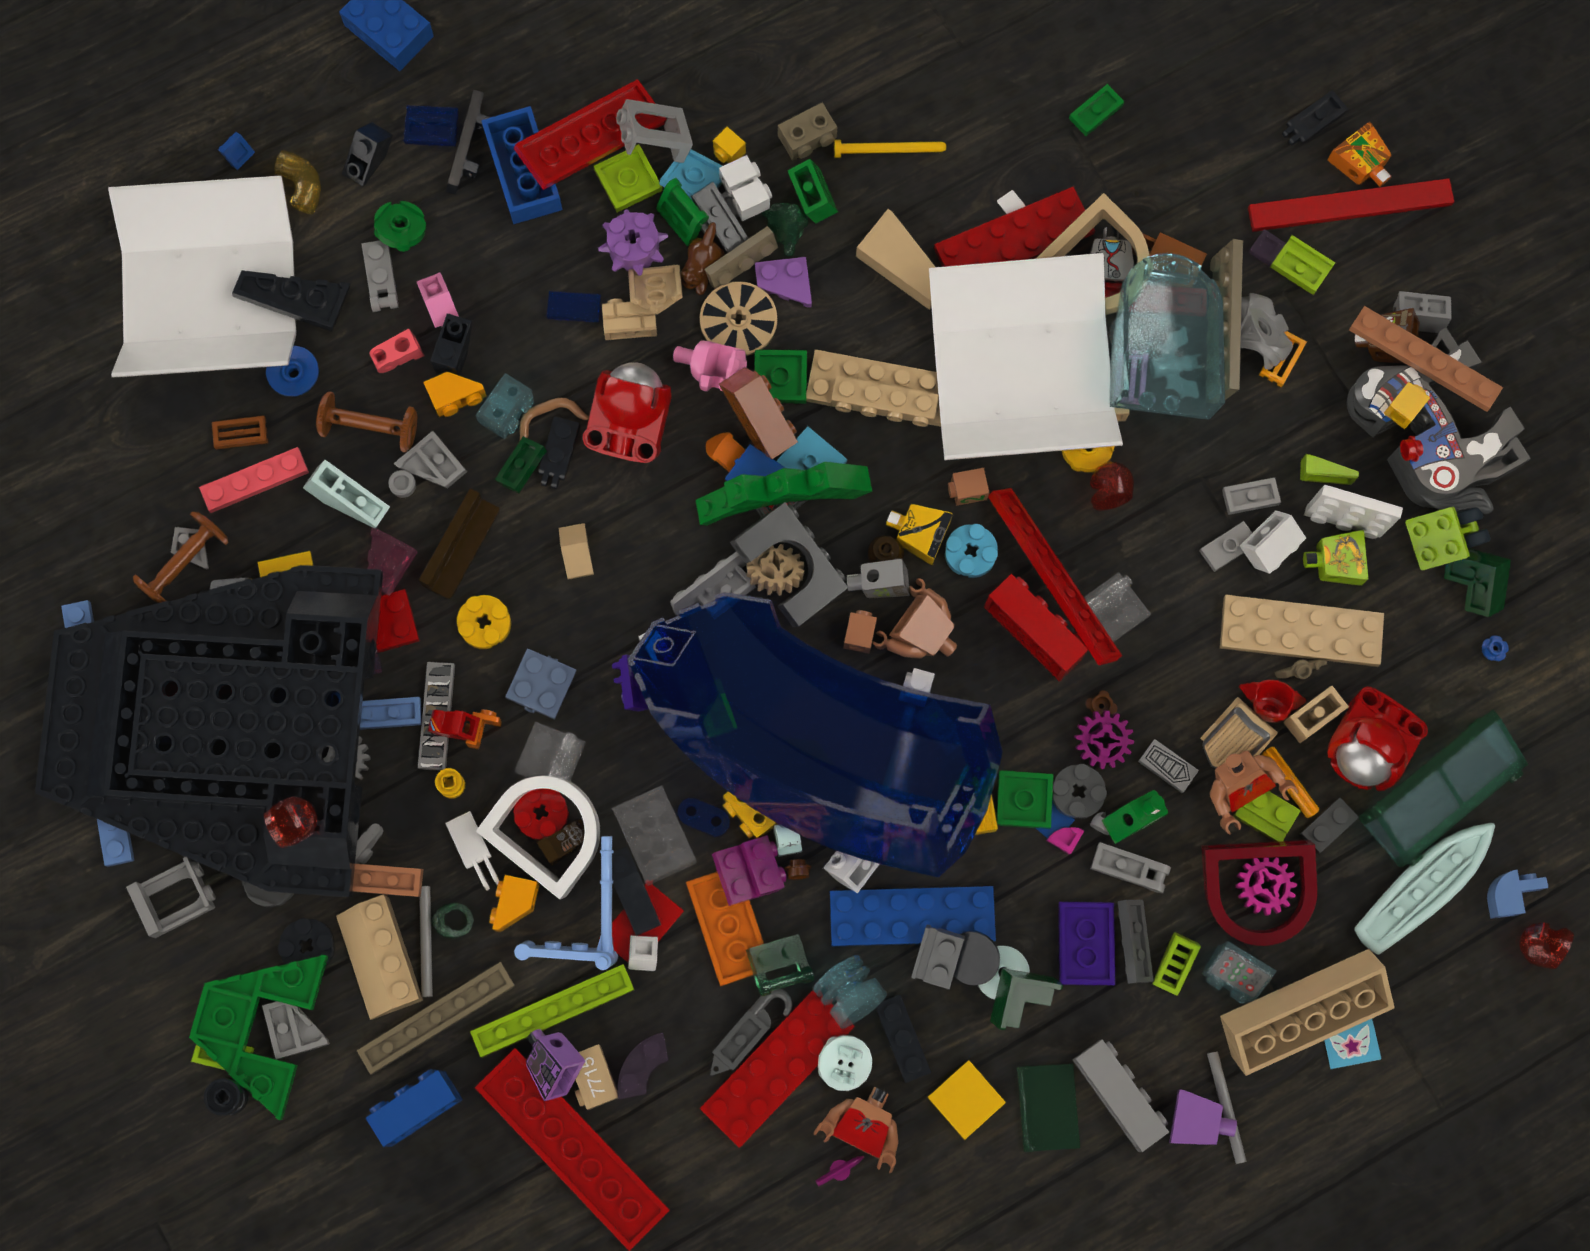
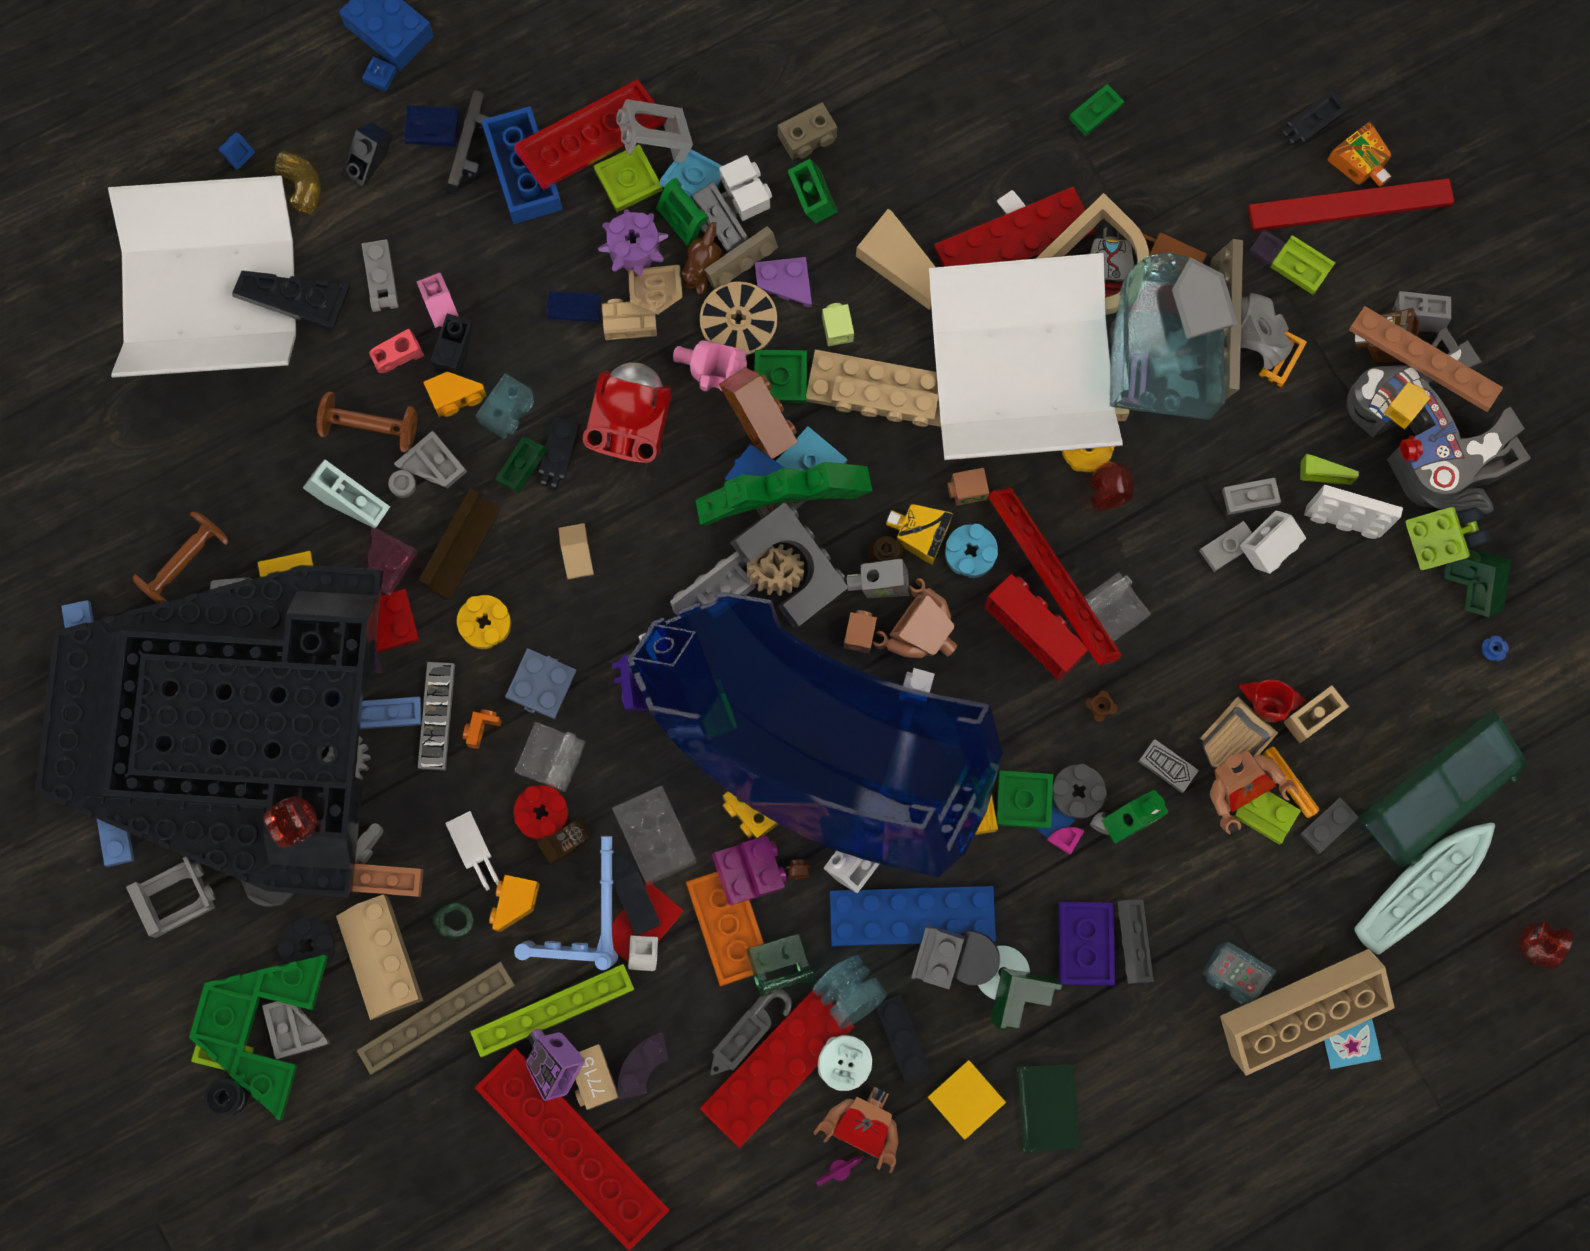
light grey piece [171,527,209,570] -> none
coral plate [199,447,309,513] -> none
dark orange tile [212,416,268,449] -> none
blue dish [266,346,319,397] -> none
blue brick [366,1069,463,1147] -> none
green plate [374,201,426,252] -> none
light grey bar [420,886,433,997] -> none
red leg [427,710,480,742] -> none
yellow wheel [435,768,465,799] -> none
white window [476,775,600,899] -> none
medium nougat animal [520,398,589,440] -> none
clear blue plate [678,798,730,837] -> none
orange tile [706,432,745,472] -> none
yellow plate [713,127,746,163] -> none
clear green rock [761,203,808,256] -> none
light aqua leg [773,821,802,857] -> none
yellow bar [834,140,946,158] -> none
light grey brick [1072,1039,1169,1152] -> none
magenta gear [1074,710,1134,769] -> none
light grey plate [1090,842,1171,893] -> none
lime slope [1152,932,1201,996] -> none
medium lavender torso [1169,1089,1237,1145] -> none
dark red window [1201,840,1317,946] -> none
light grey bar [1207,1051,1247,1164] -> none
tan plate [1220,595,1384,667] -> none
dark pink gear [1236,857,1297,916] -> none
dark tan piece [1275,659,1327,679] -> none
lime torso [1303,530,1368,585] -> none
red piece [1328,687,1428,791] -> none
medium blue brick [1487,869,1548,919] -> none
none -> blue tile [362,56,397,92]
none -> yellowish green brick [822,303,854,346]
none -> light grey tile [1172,257,1238,340]

